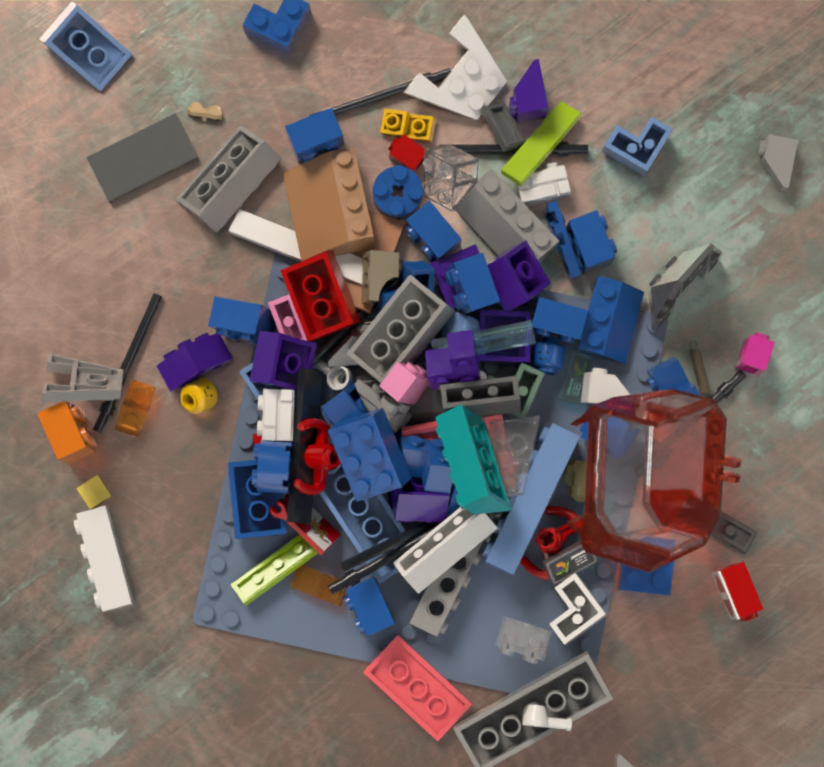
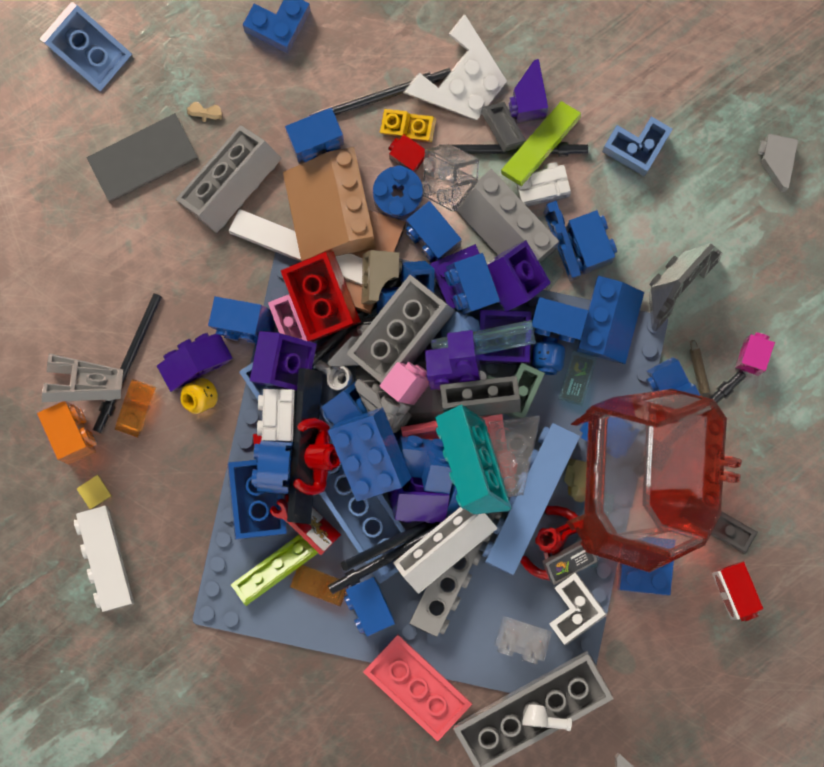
white slope [581,368,637,409] -> none

